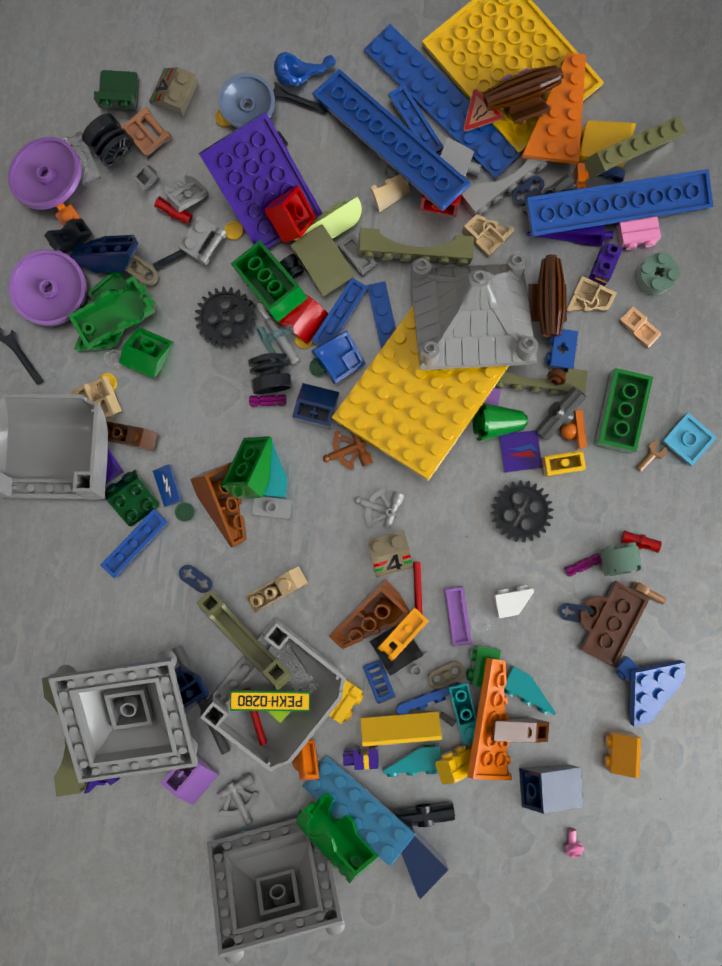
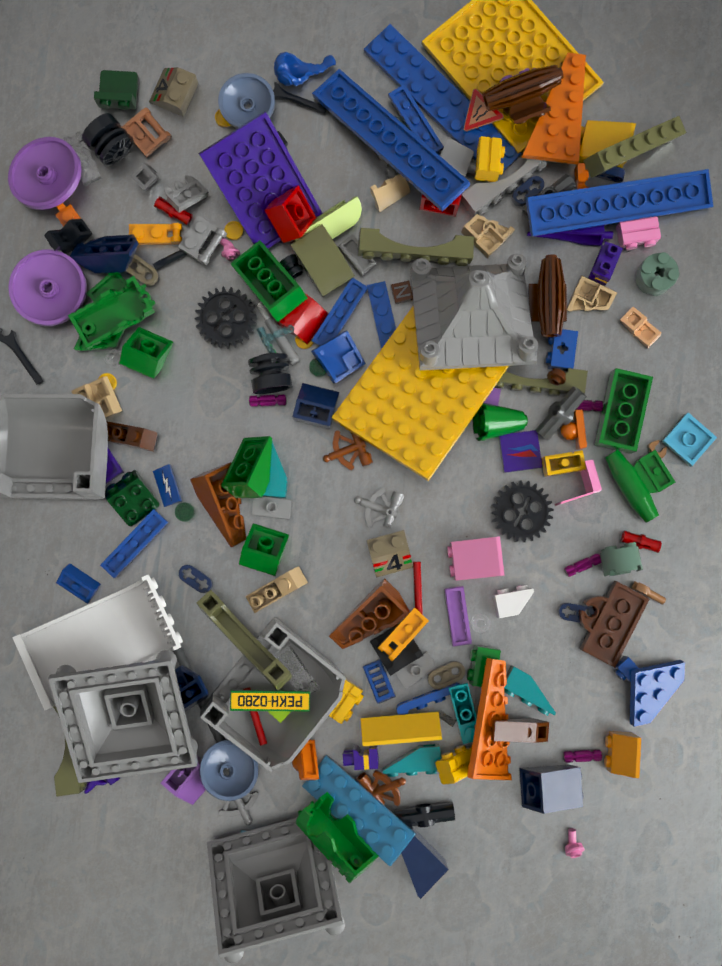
none -> white panel [12,574,183,711]
none -> blue slope [56,564,101,604]
none -> light orange plate [129,223,182,245]
none -> sand blue dish [199,740,258,801]
none -> bright pink plate [219,238,240,260]
none -> green slope [239,523,289,576]
none -> dark orange piece [356,770,406,806]
none -> reddish brown tile [391,280,413,304]
none -> bright pink slope [447,536,505,581]
none -> yellow brick [475,136,505,182]
none -> bright pink piece [555,459,602,506]
none -> magenta axle [563,750,602,763]
none -> magenta axle [576,400,603,411]
none -> green plate [605,450,676,523]

